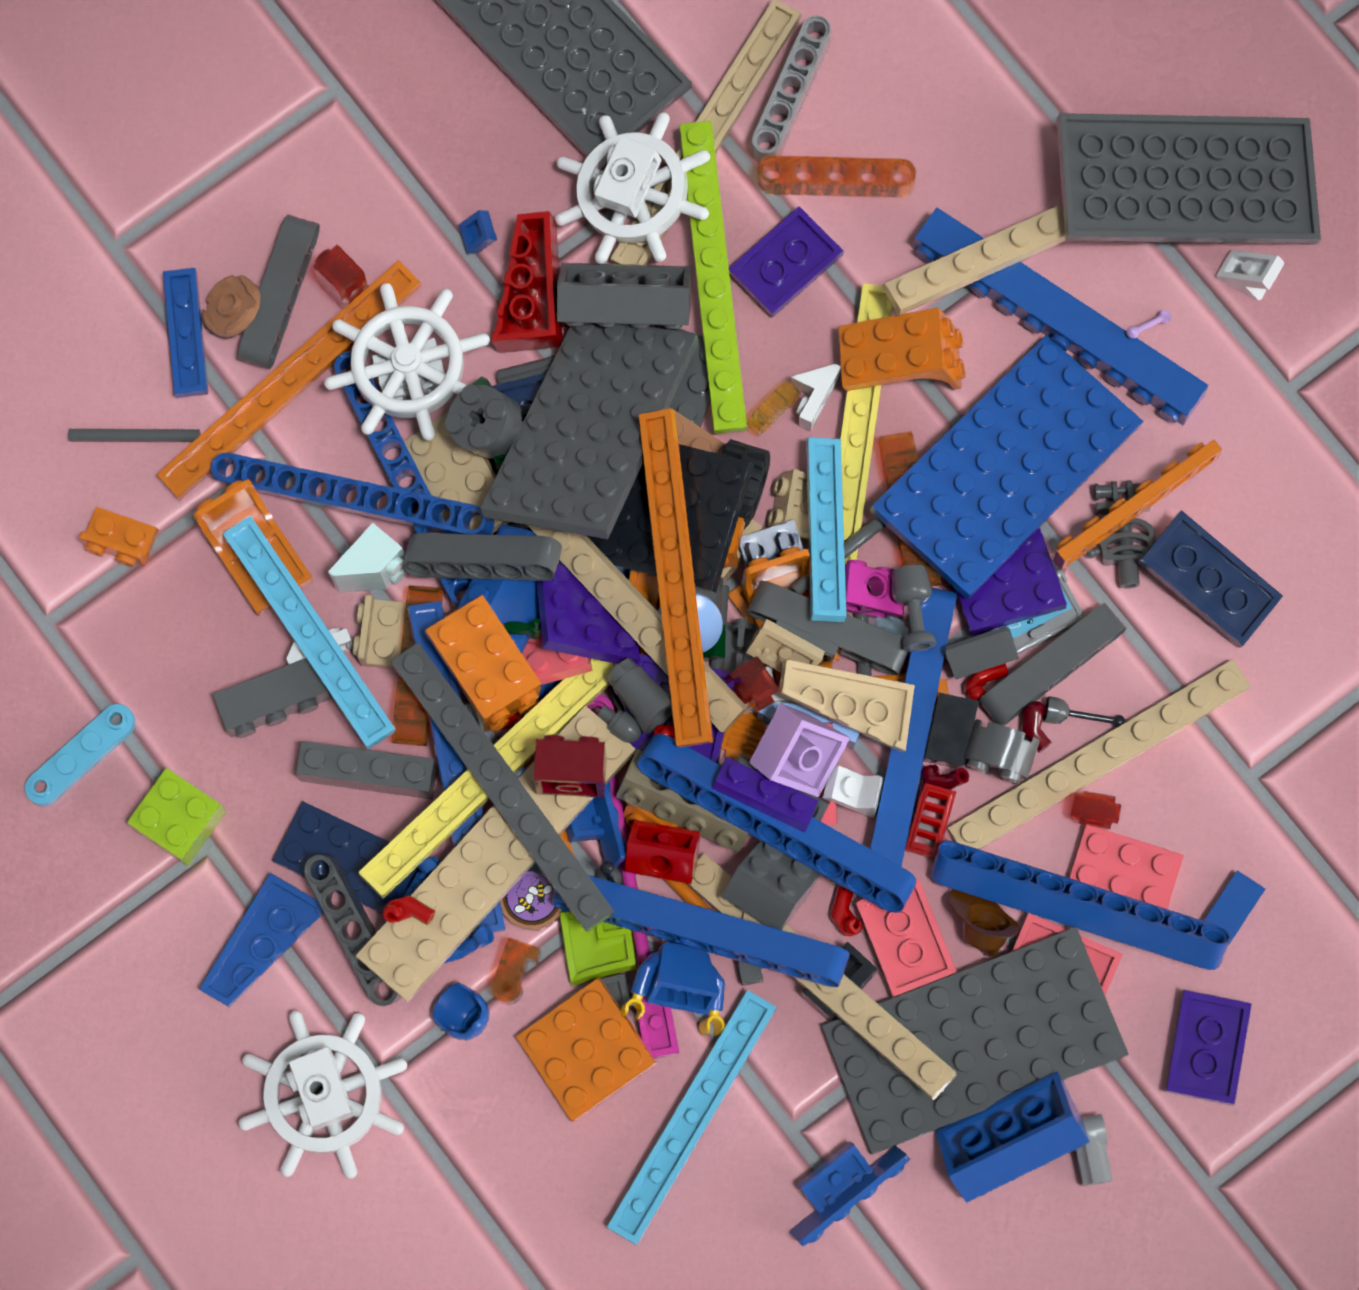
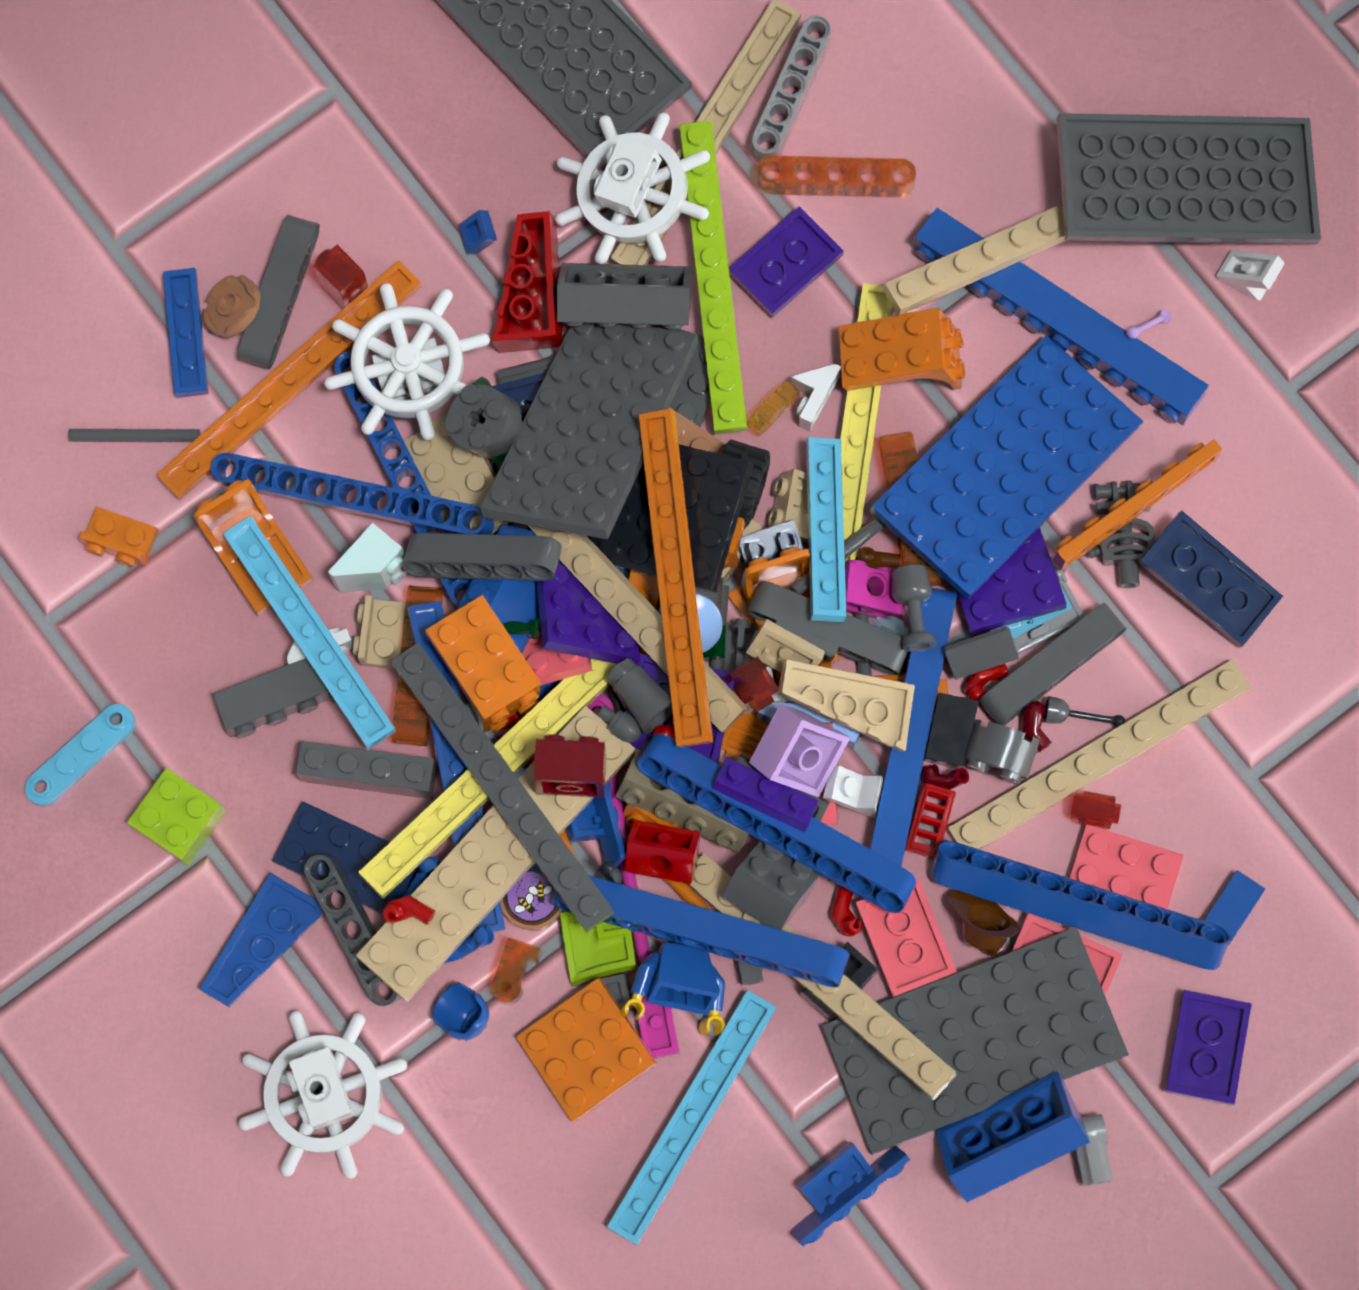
none -> reddish brown arm [855,547,901,570]

